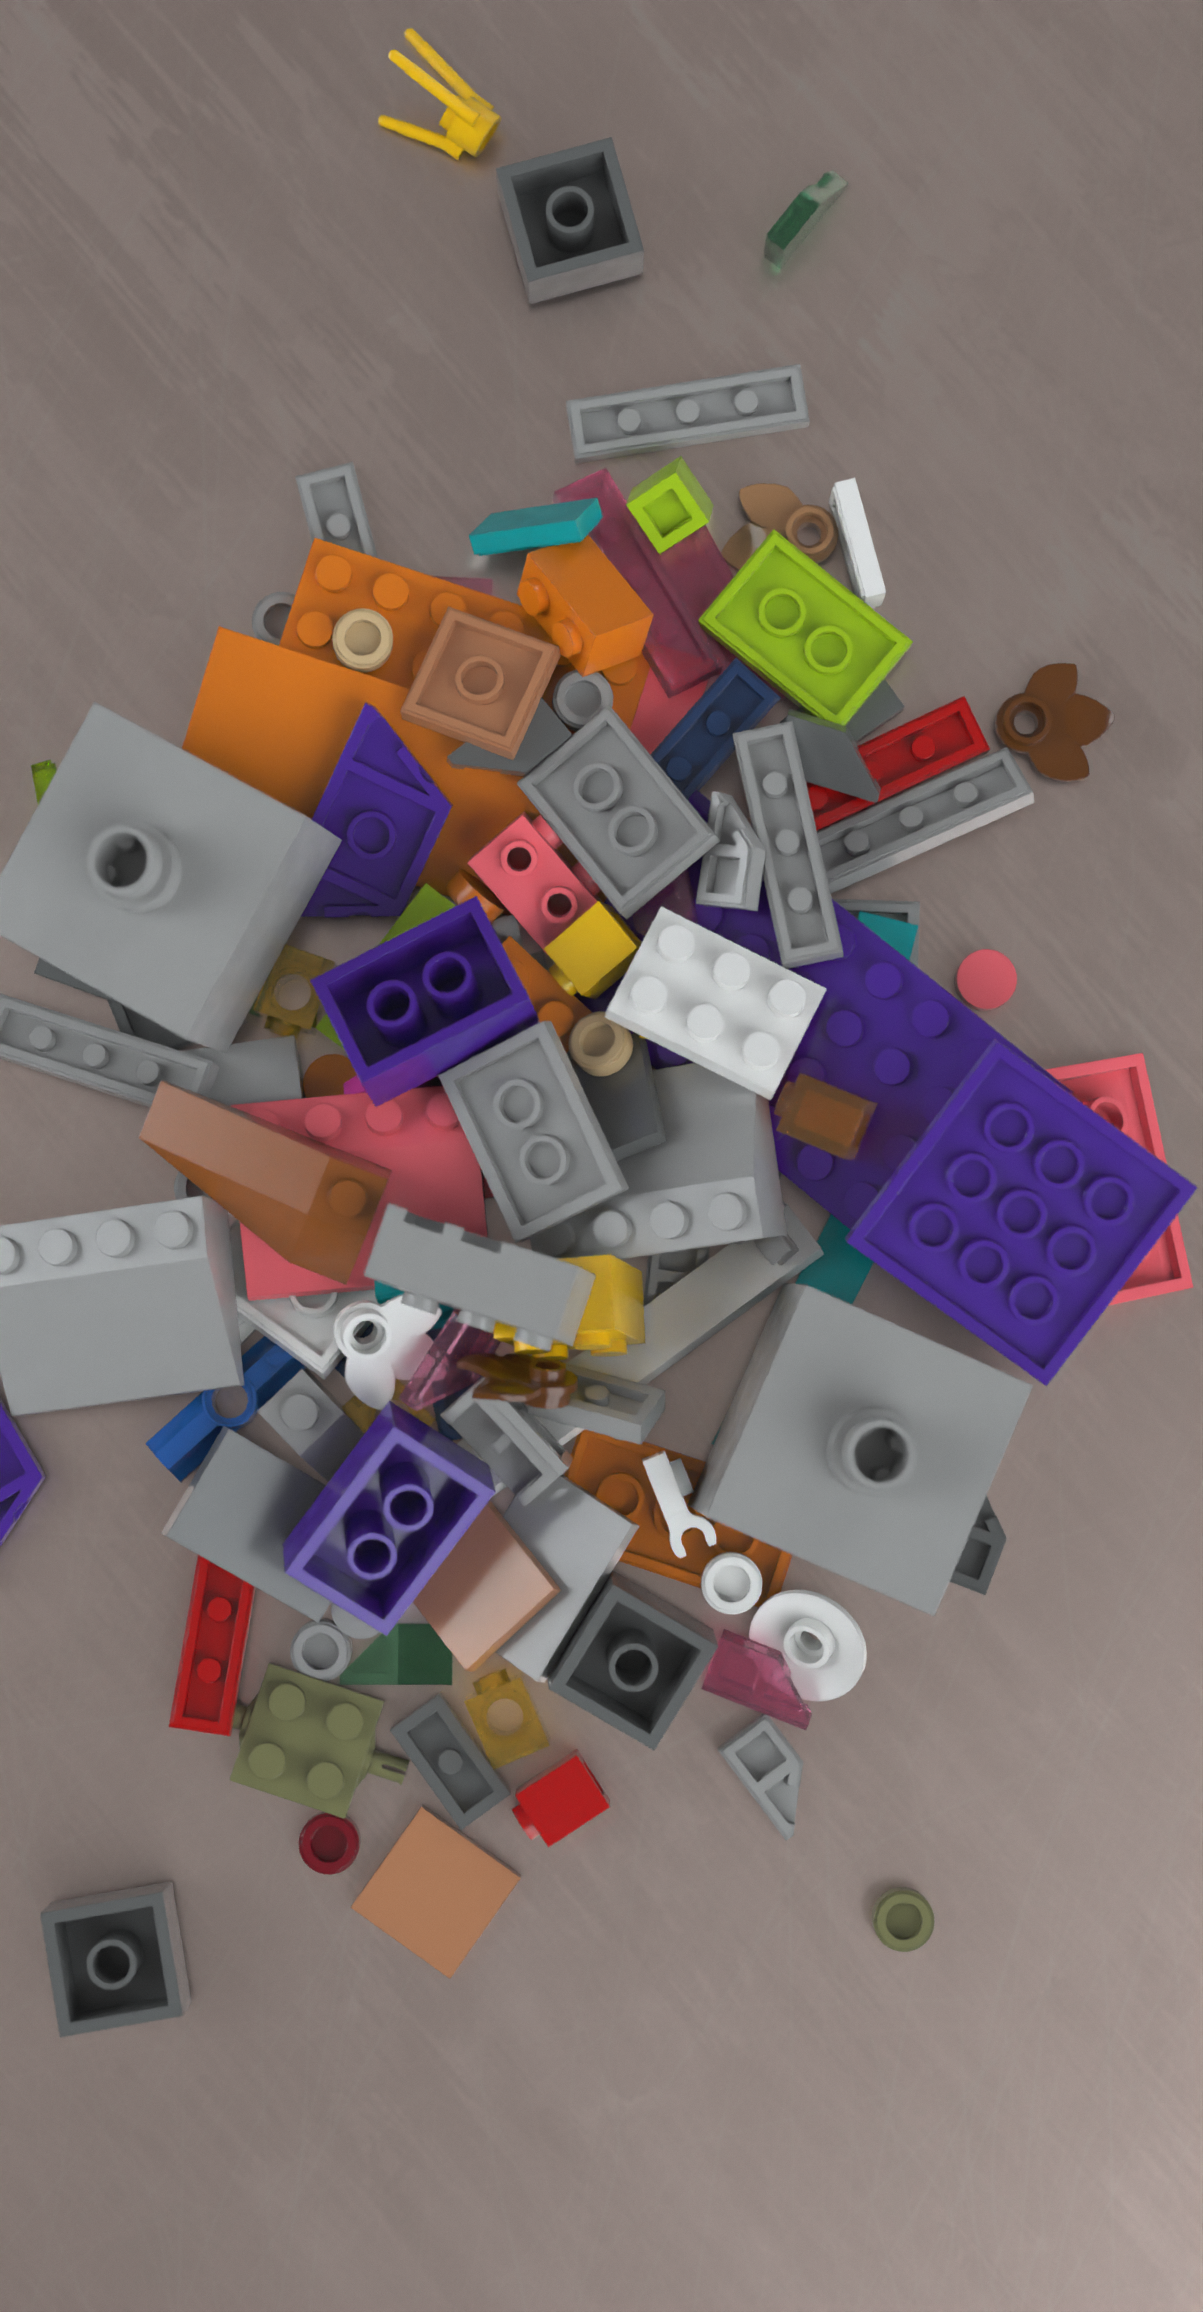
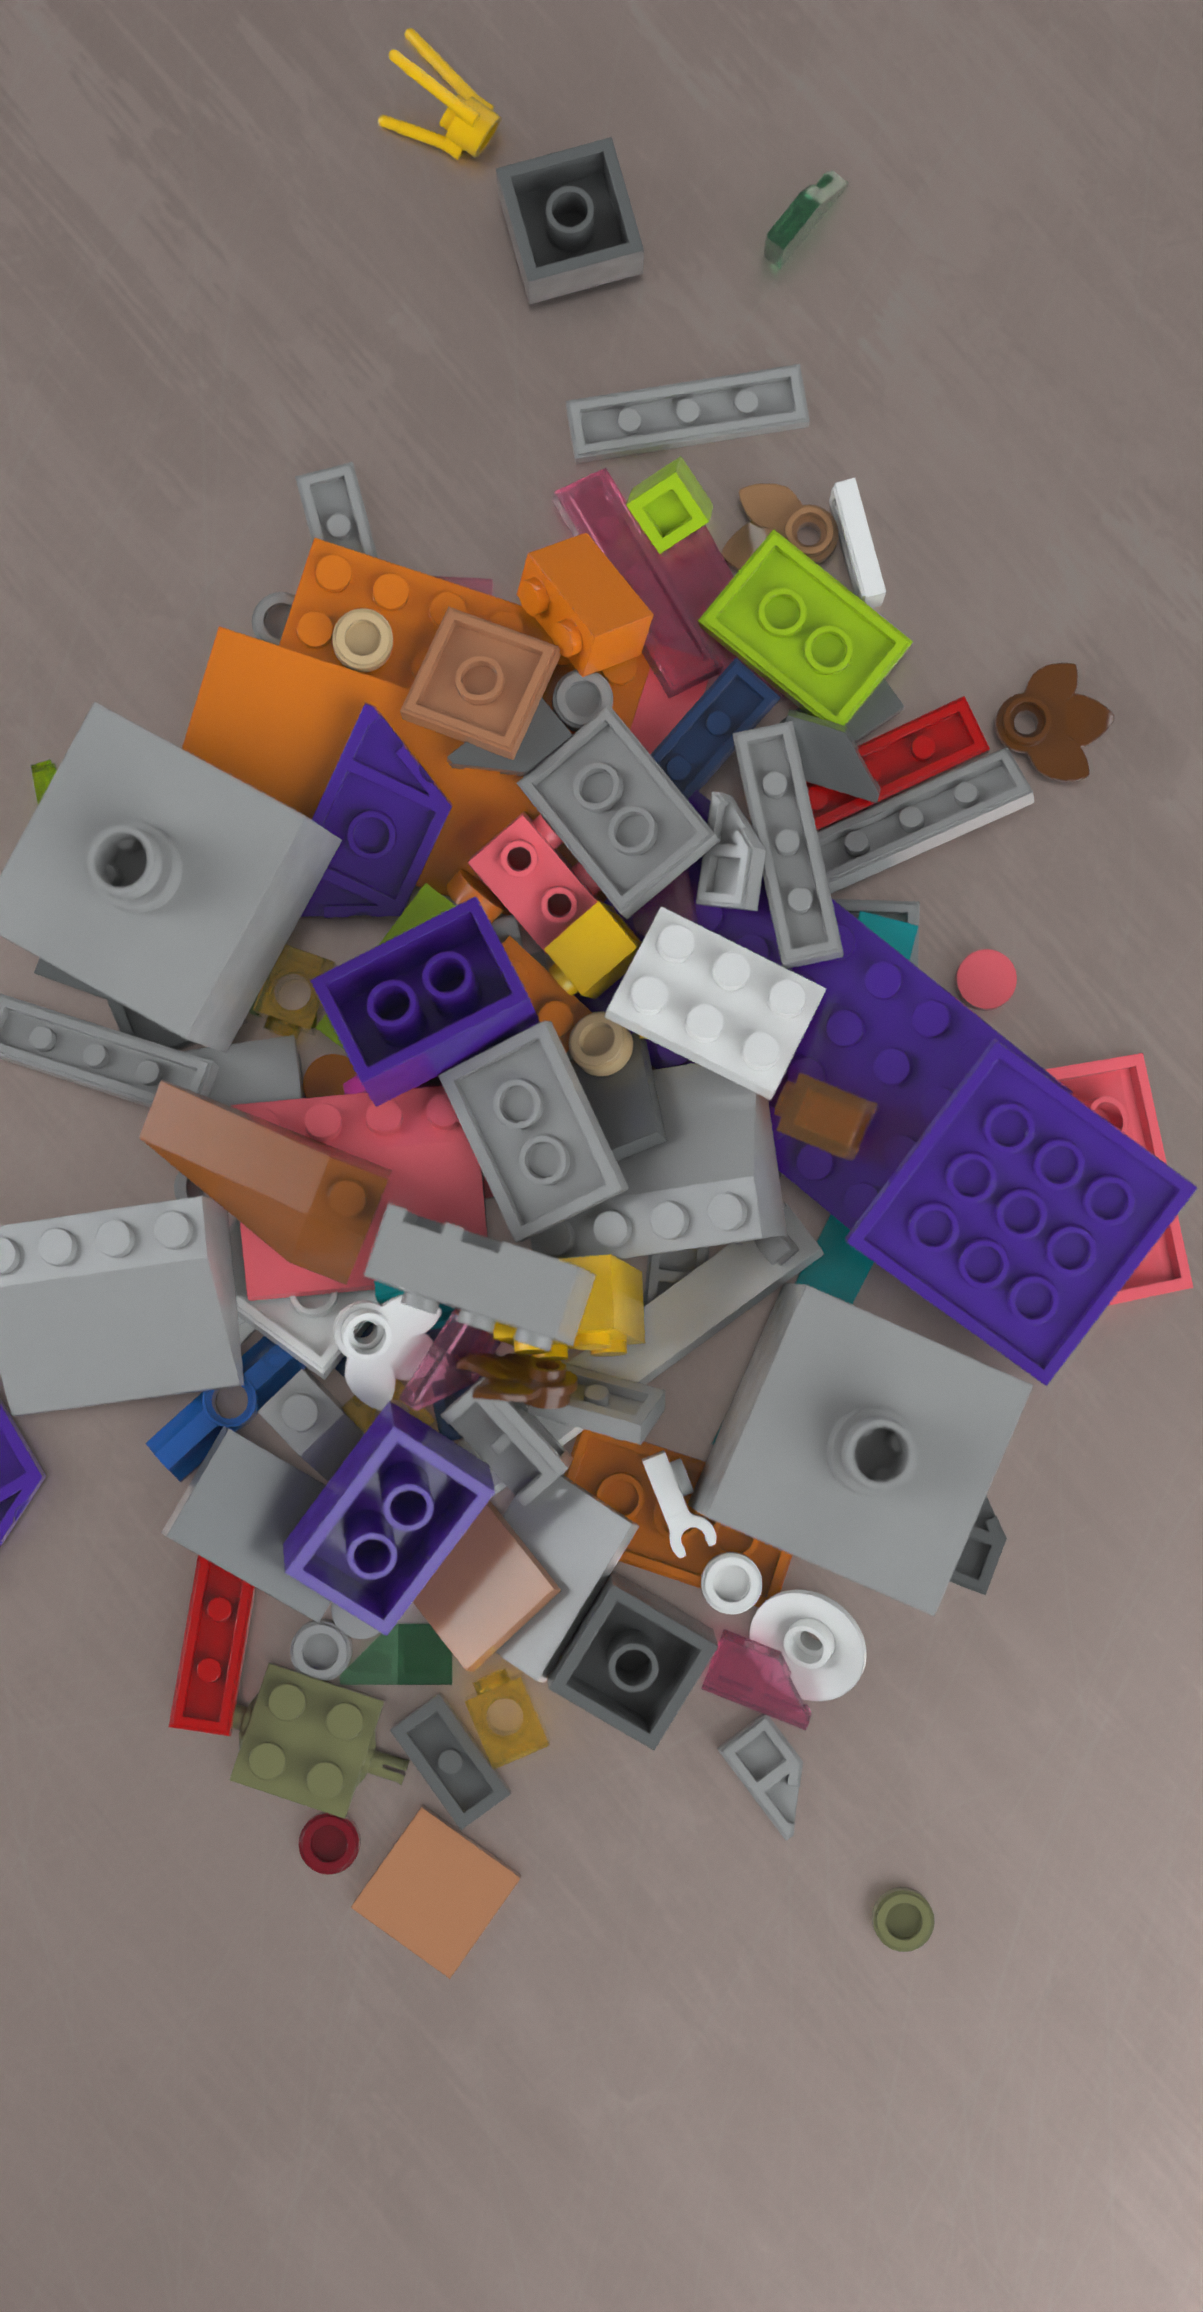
dark grey brick [40,1881,192,2037] -> none
teal tile [468,497,603,556] -> none
red brick [512,1749,610,1848] -> none

